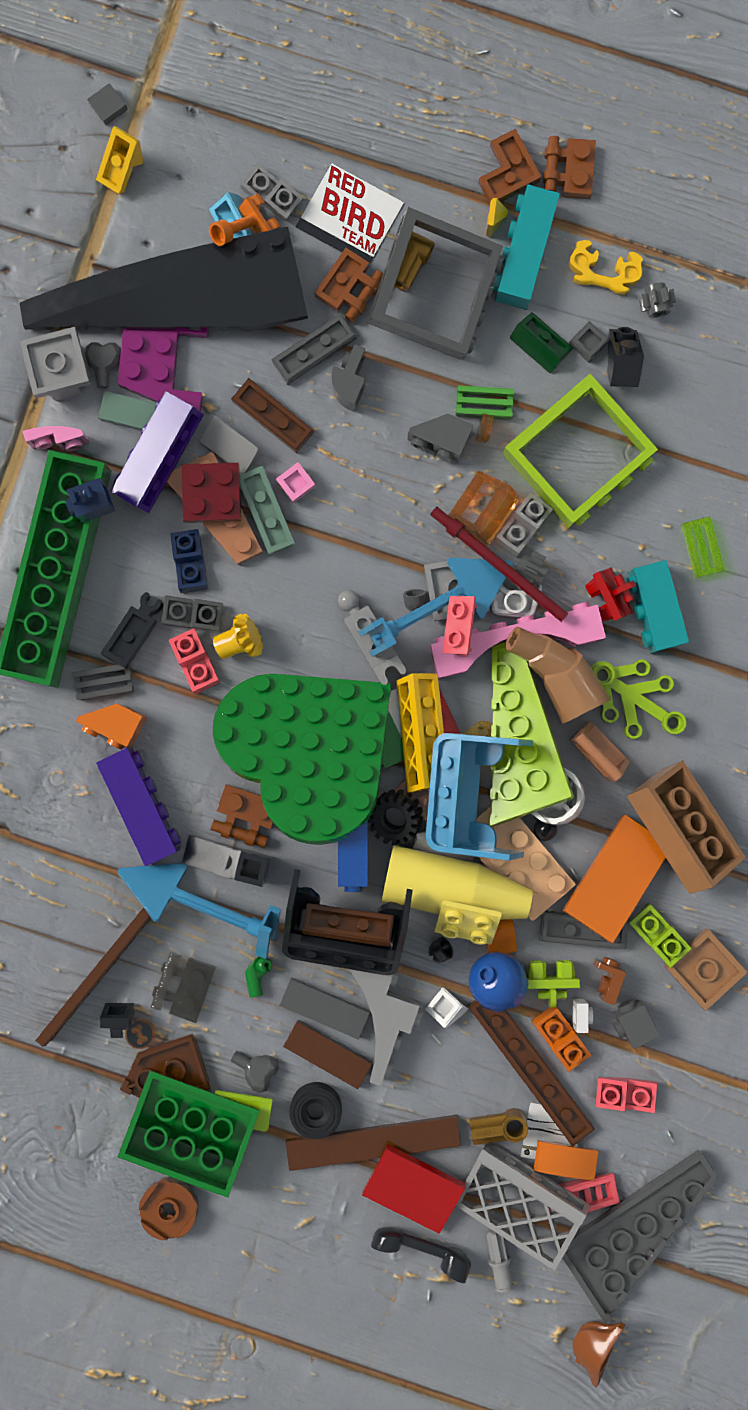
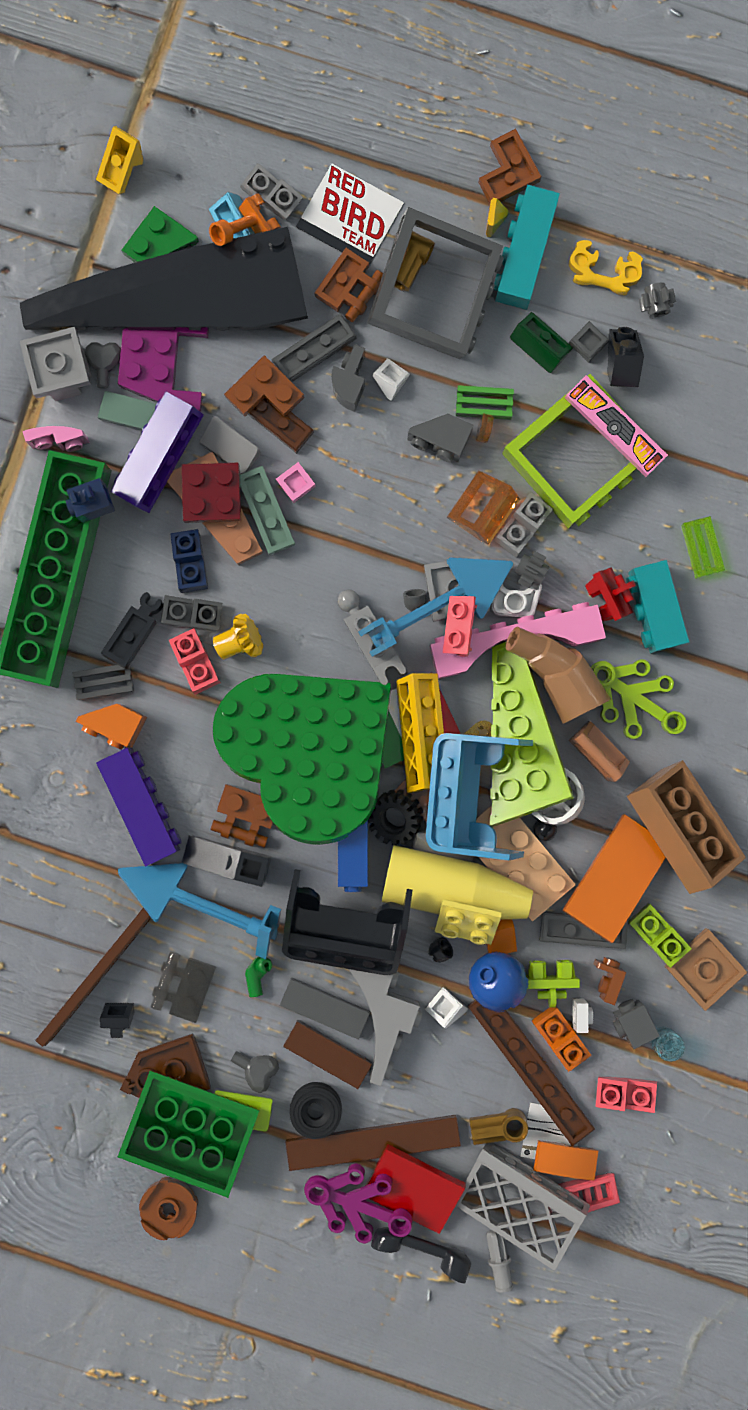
dark grey tile [87,83,128,126] -> none
tile [125,1018,156,1049] -> none
reddish brown tile [302,903,394,947] -> none
dark red bar [430,506,569,622] -> none
dark orange plate [543,136,596,199] -> none
dark grey wing [556,1149,718,1324] -> none
dark orange hat [573,1321,626,1388] -> none
none -> green wing [121,206,199,262]
none -> dark orange plate [224,355,305,417]
none -> magenta plant [304,1163,412,1244]
none -> white slope [373,358,410,401]
none -> tile [565,375,668,477]
none -> clear light blue wheel [650,1027,685,1062]

